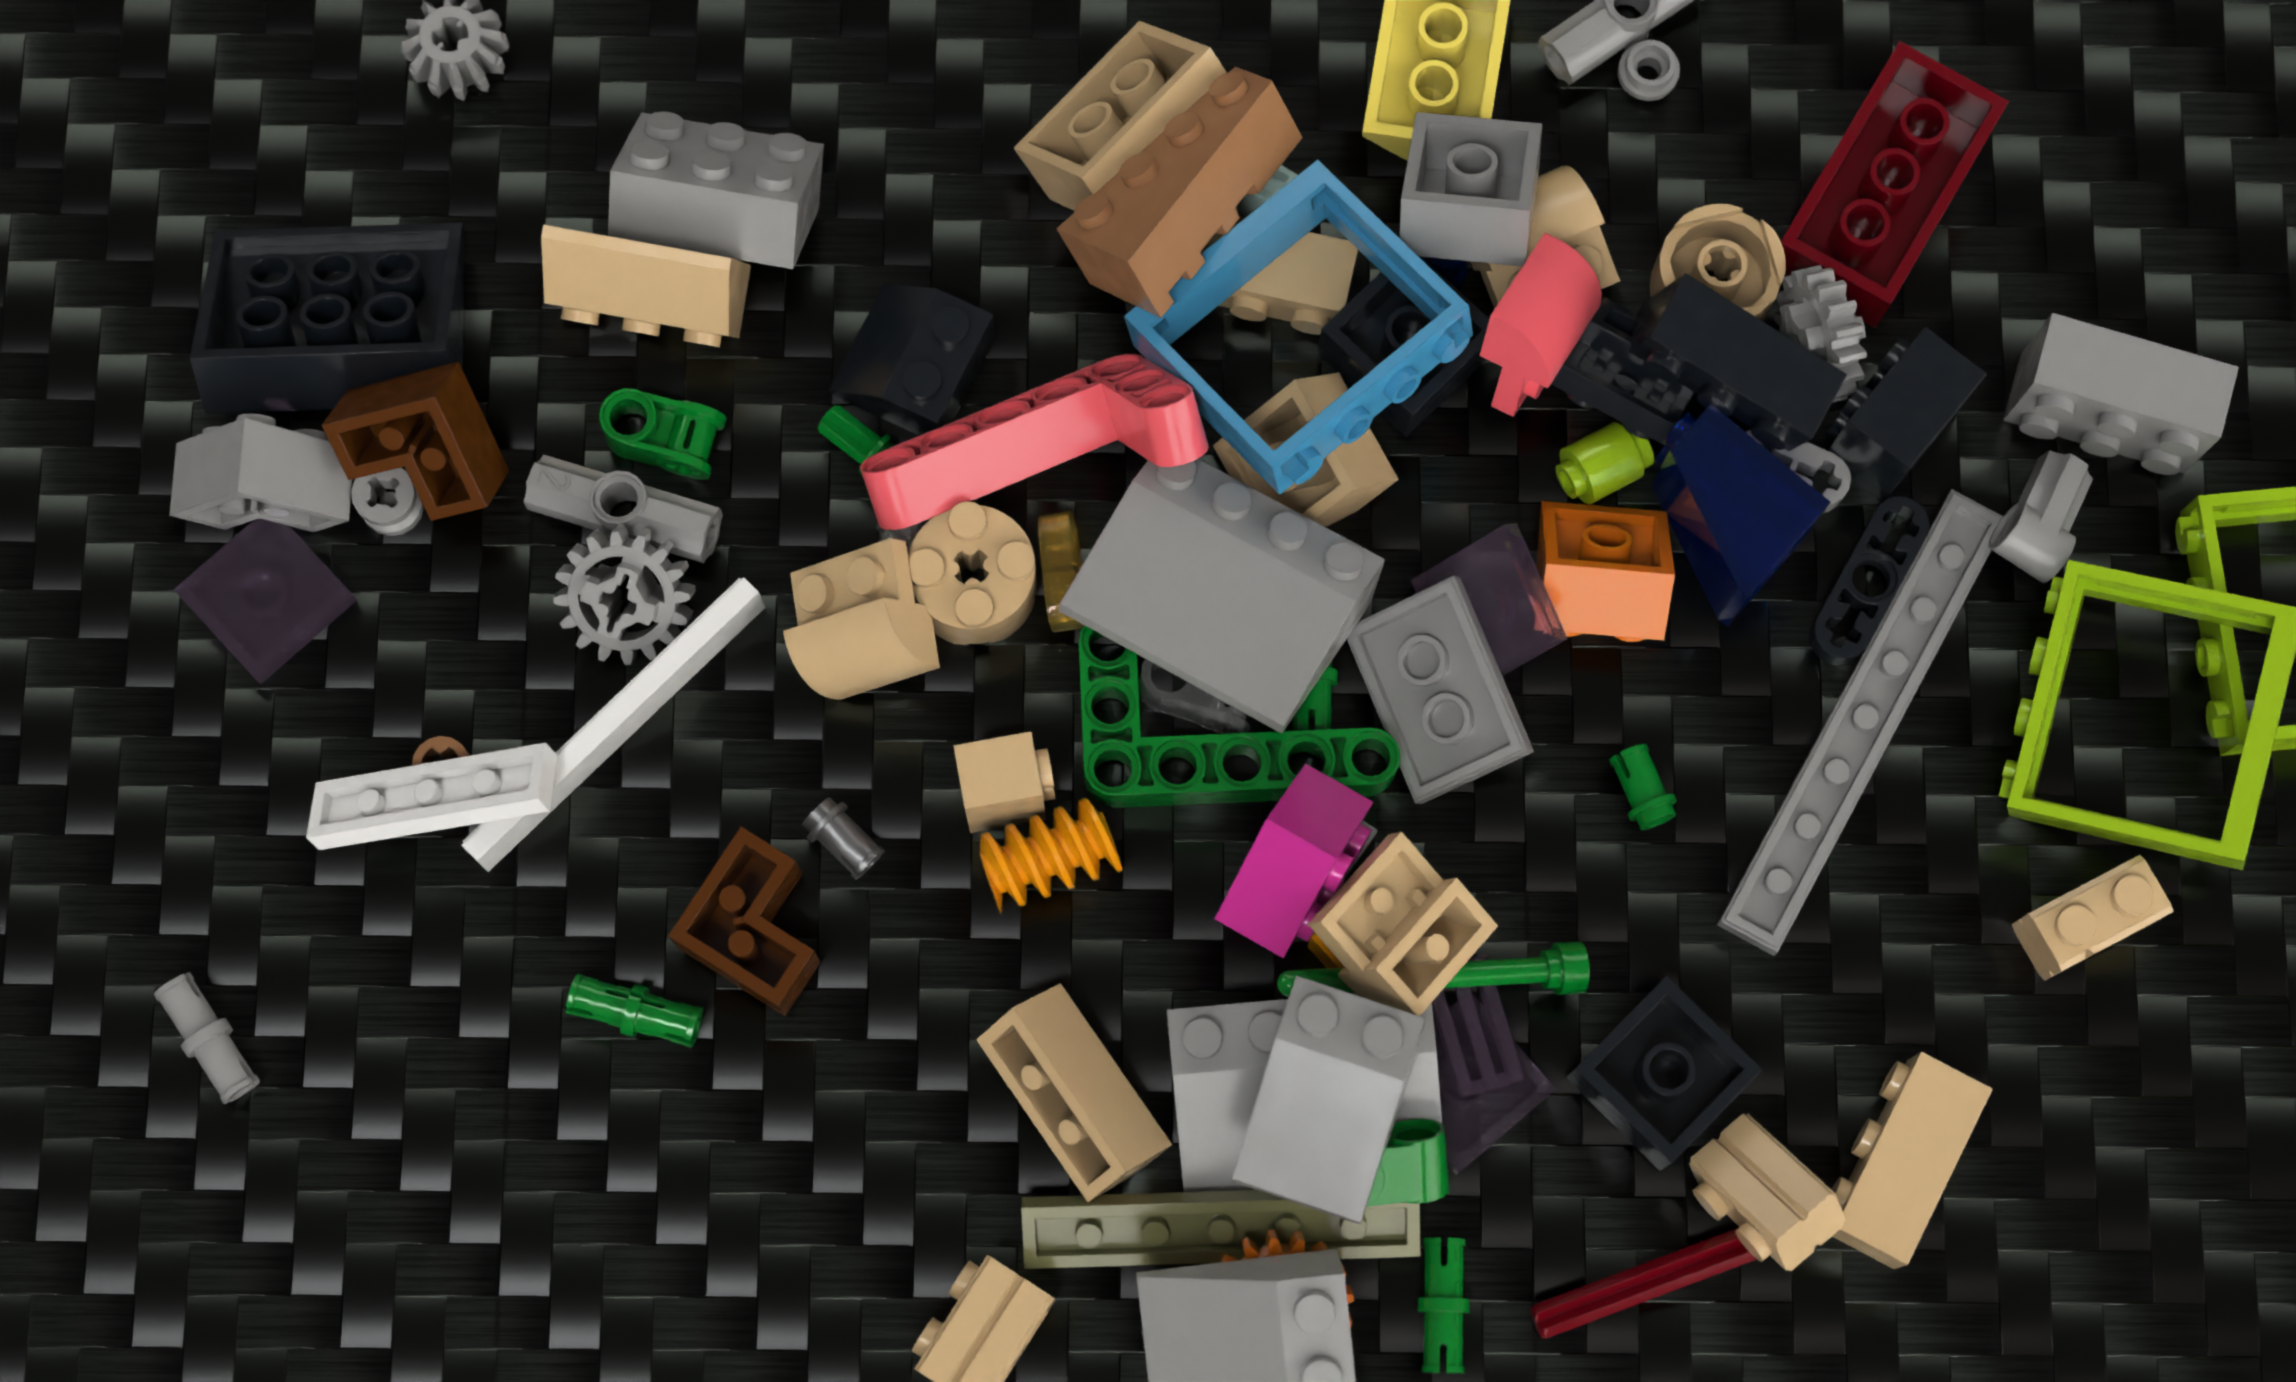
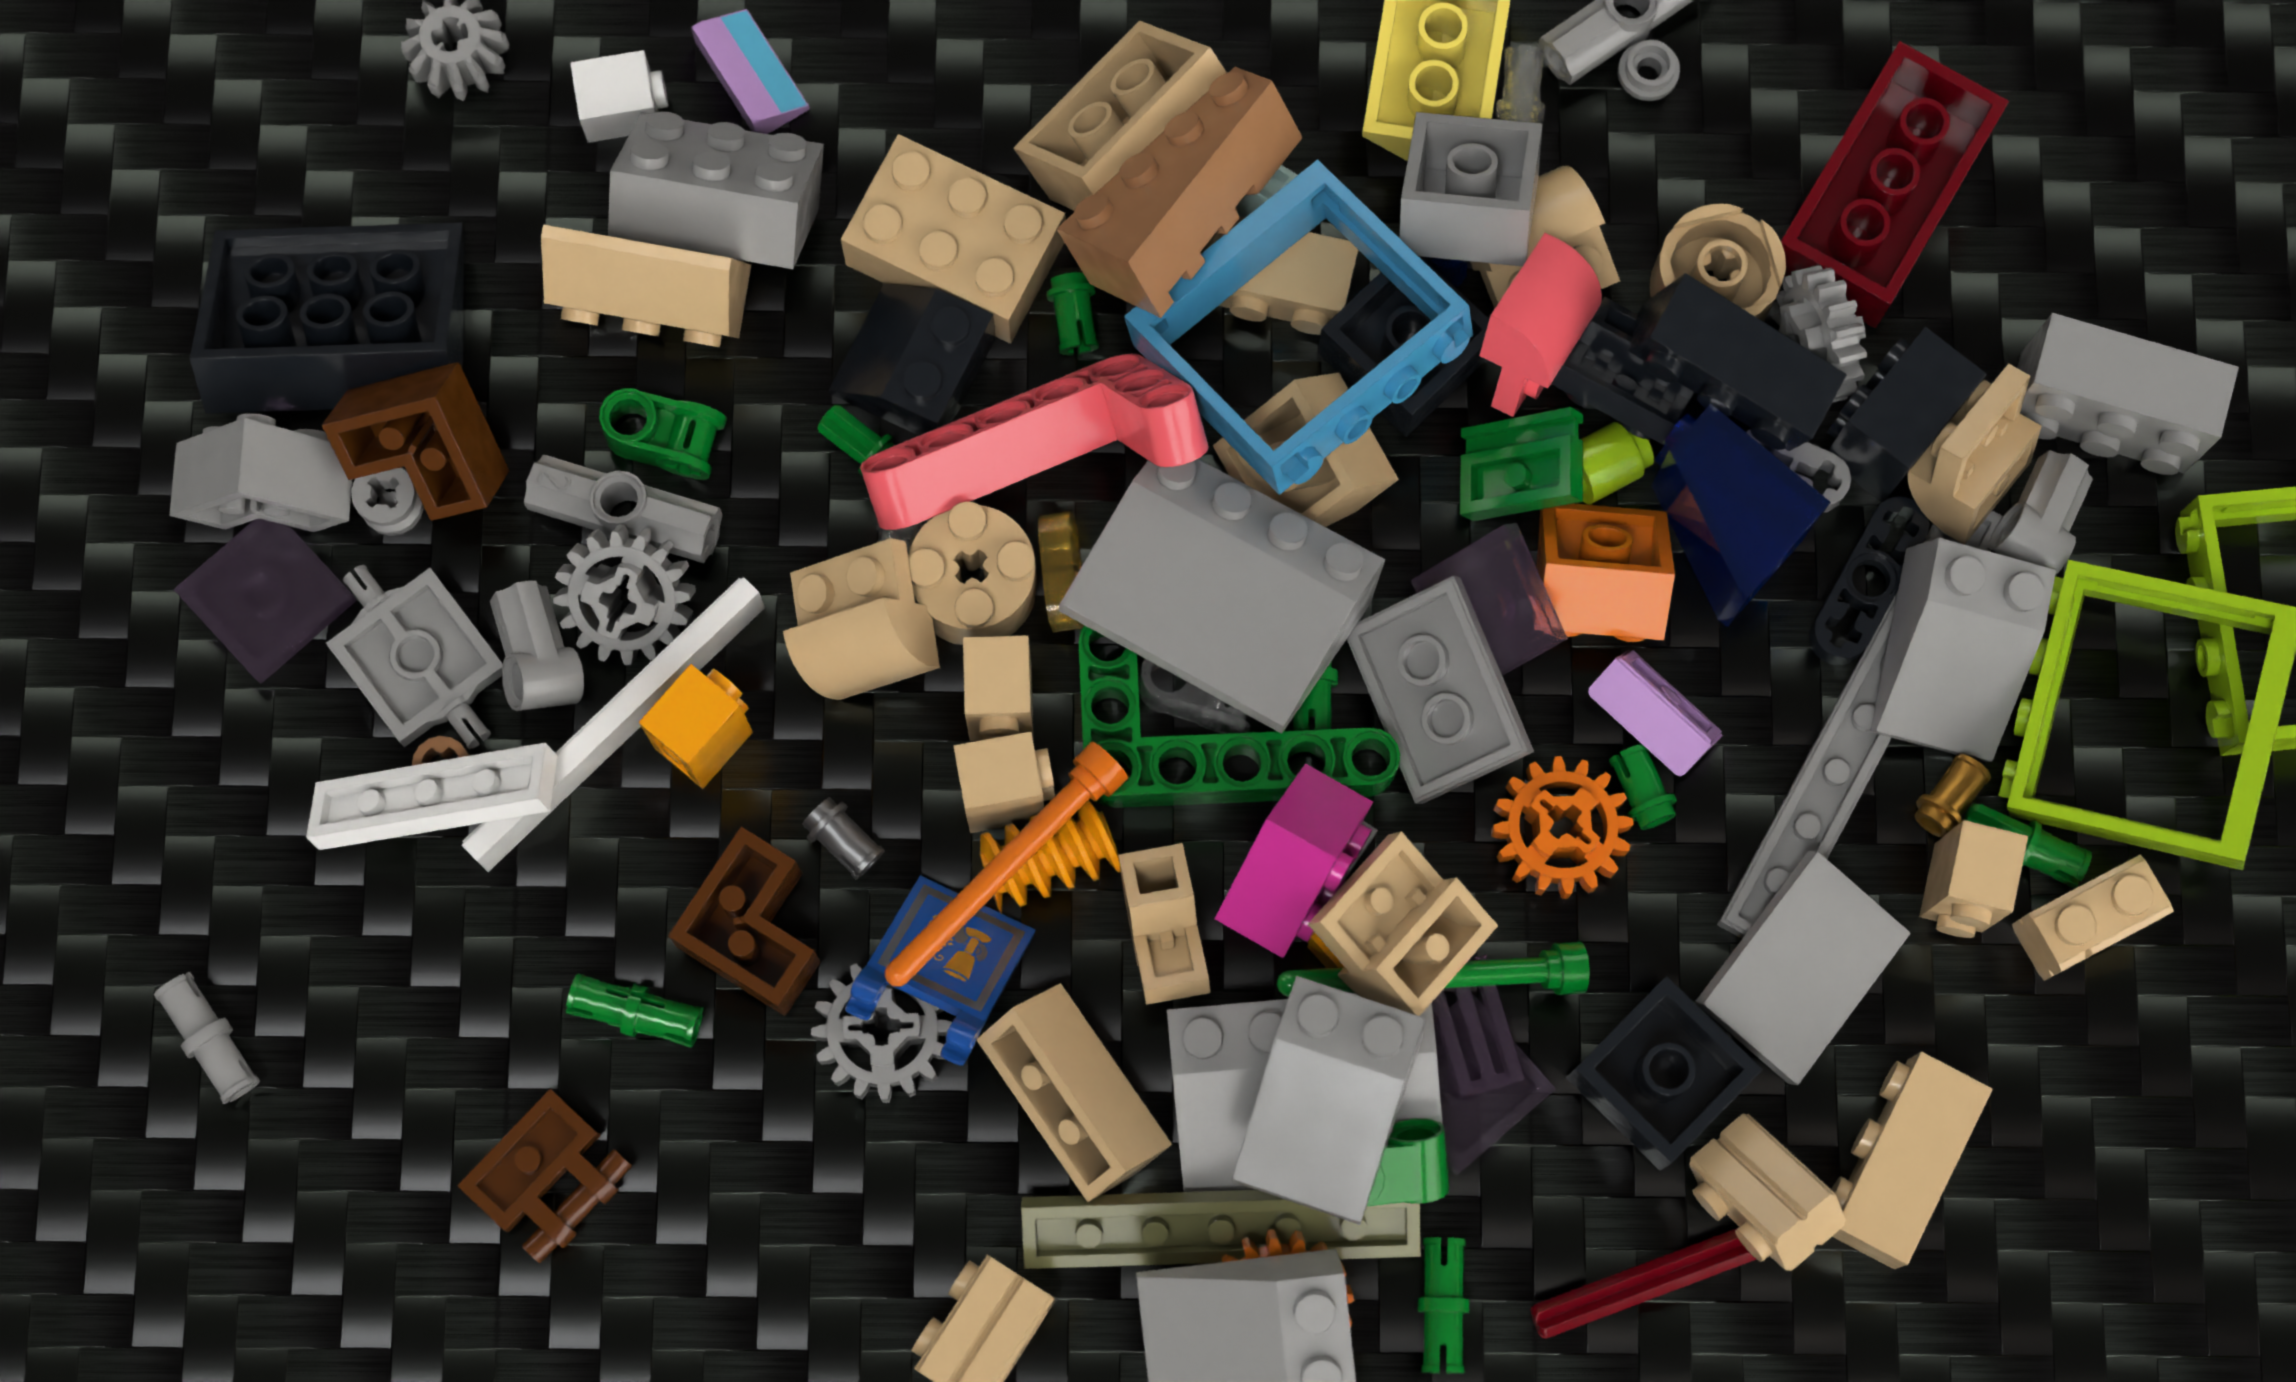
none -> light grey plate [326,565,503,749]
none -> reddish brown plate [457,1089,632,1264]
none -> light grey piece [490,580,584,711]
none -> white brick [570,50,668,143]
none -> light orange brick [639,664,753,789]
none -> lavender slope [691,9,810,134]
none -> light grey gear [811,964,952,1103]
none -> tan brick [840,134,1066,344]
none -> blue flag [845,875,1036,1066]
none -> orange piece [885,741,1128,987]
none -> tan brick [963,635,1034,741]
none -> green pin [1046,272,1099,355]
none -> tan brick [1118,843,1211,1005]
none -> green plate [1460,407,1583,521]
none -> orange gear [1491,756,1633,899]
none -> clear pin [1496,45,1545,123]
none -> lavender slope [1588,650,1723,776]
none -> light grey tile [1694,851,1911,1085]
none -> light grey slope [1871,538,2056,763]
none -> tan brick [1908,363,2042,545]
none -> pearl gold pin [1915,754,1991,838]
none -> tan brick [1919,820,2028,938]
none -> green axle [1963,804,2092,889]

